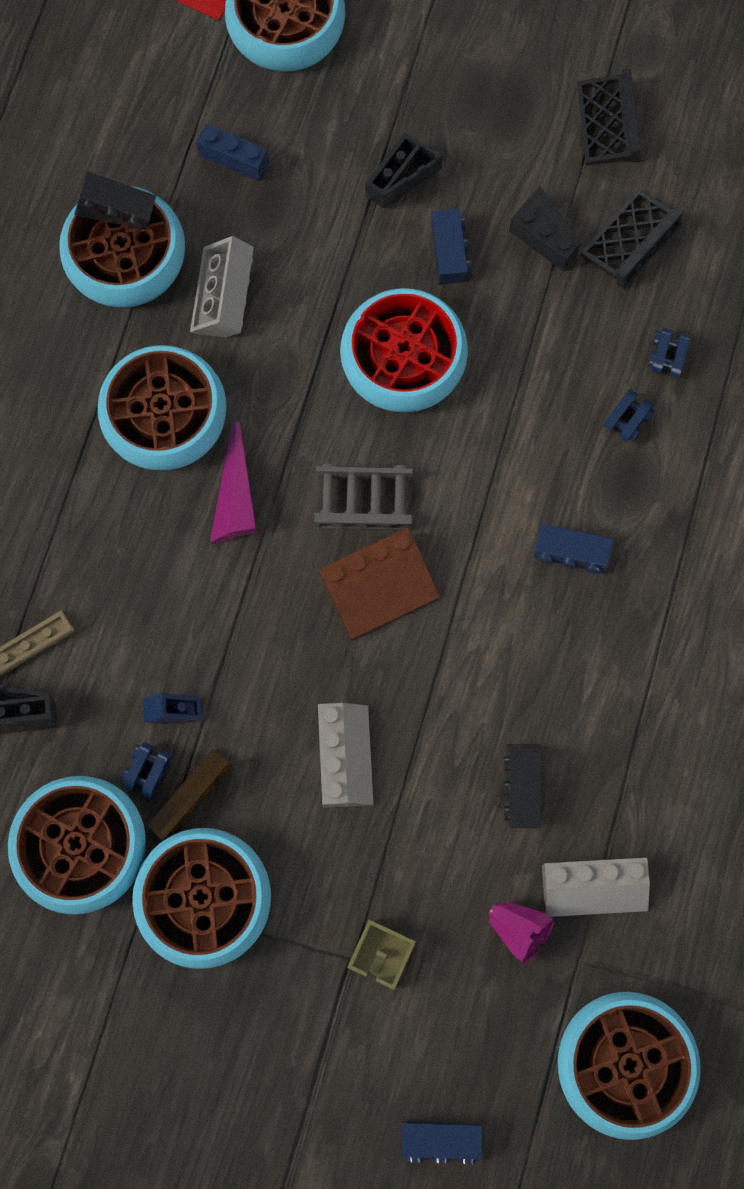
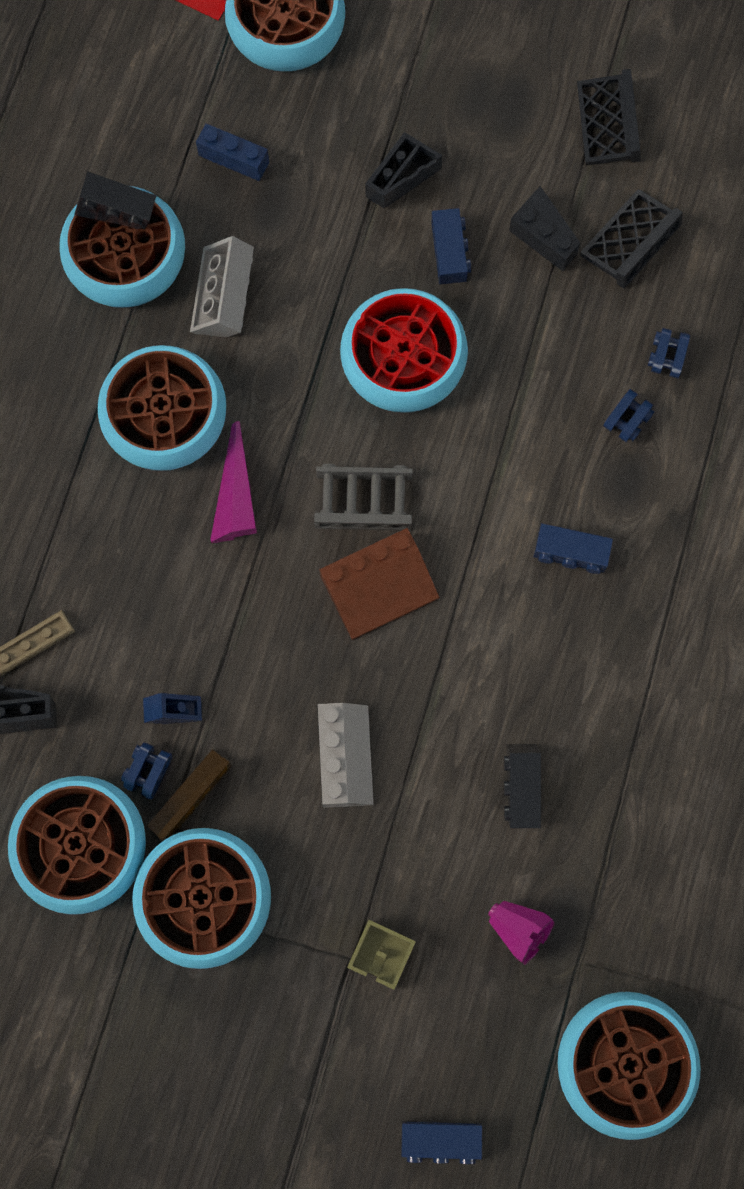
light grey slope [542,858,650,917] -> none

